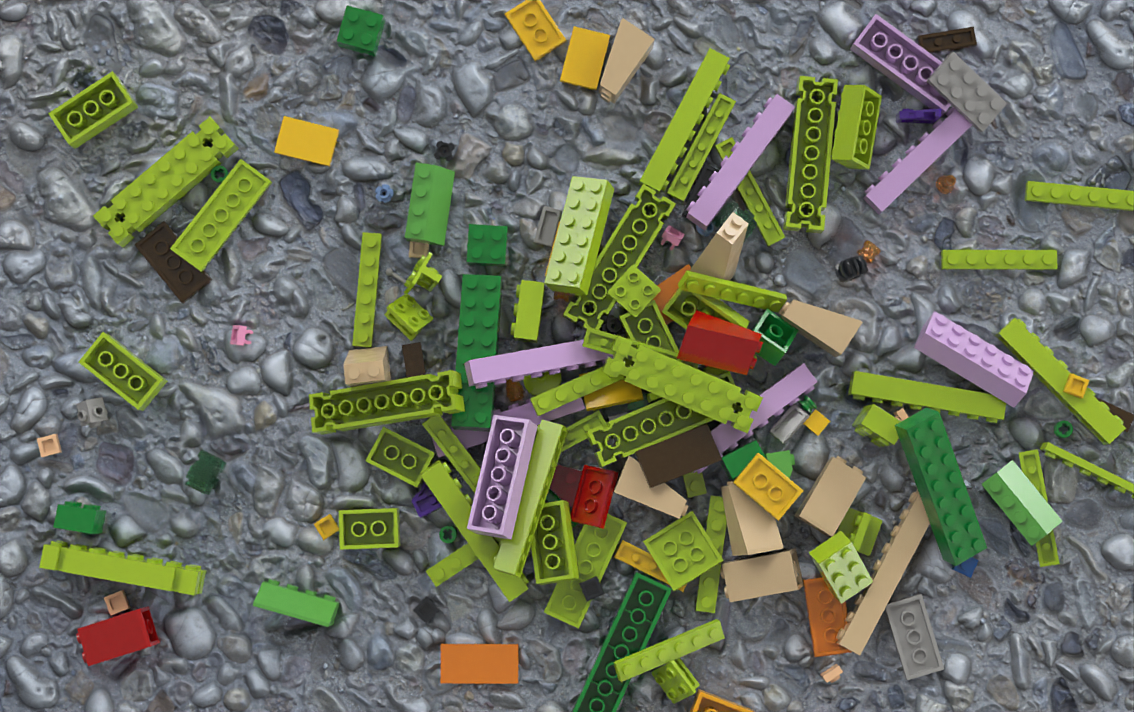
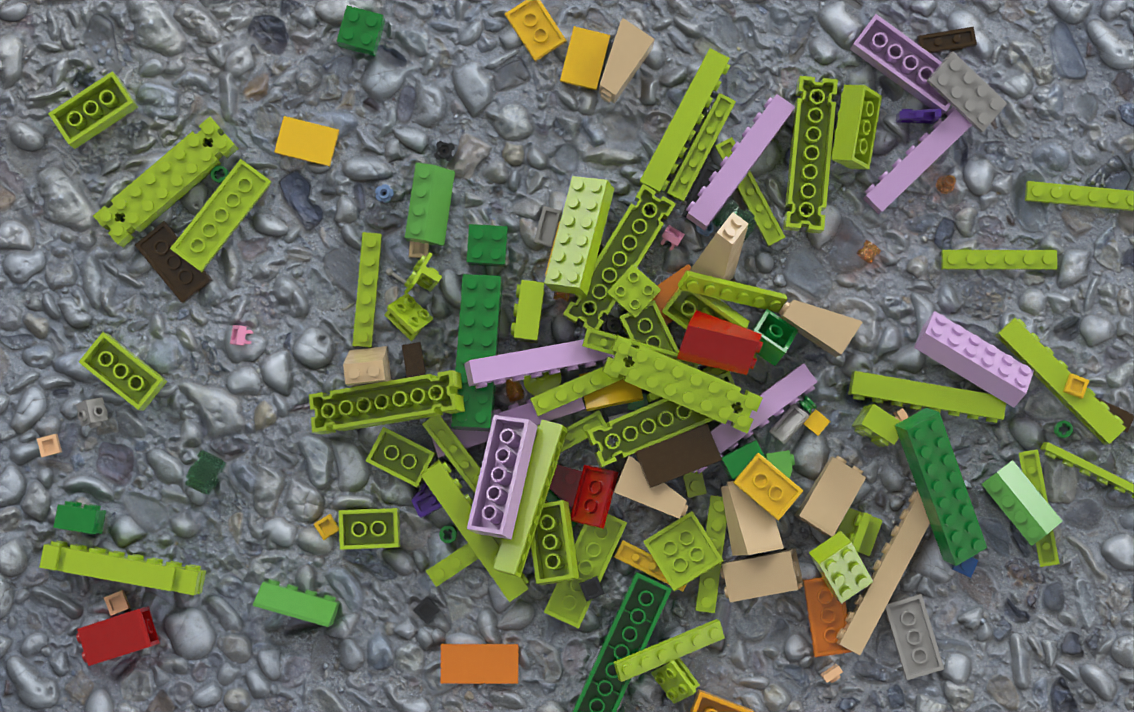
black gear [835,255,868,282] -> none

